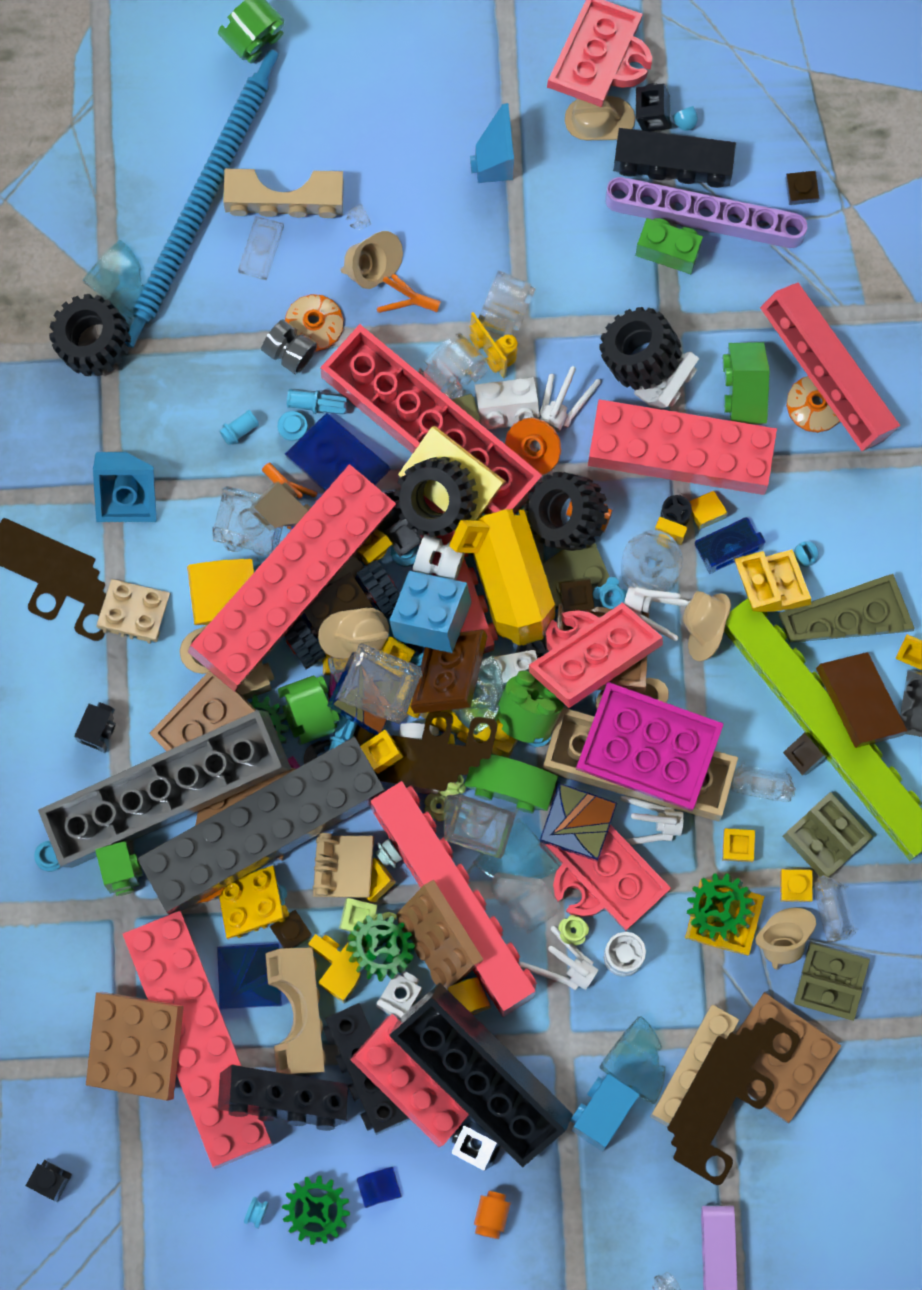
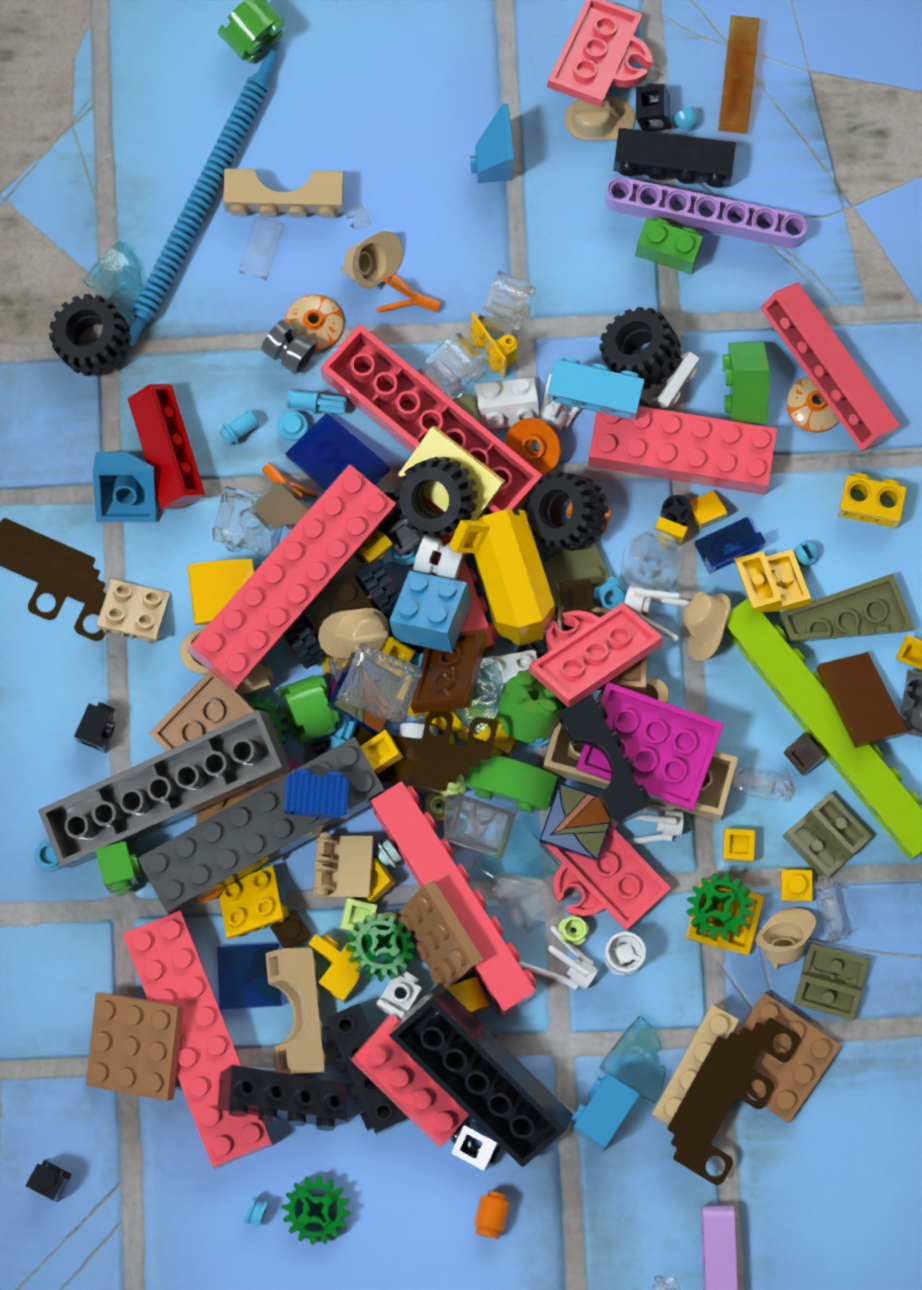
clear blue slope [357,1167,402,1208] -> none
dark brown plate [785,171,819,205] -> none
none -> red brick [127,384,206,509]
none -> blue brick [284,769,352,819]
none -> medium azure brick [547,357,644,421]
none -> black arch [558,696,651,828]
none -> clear orange slope [718,15,760,134]
none -> yellow brick [837,473,907,529]

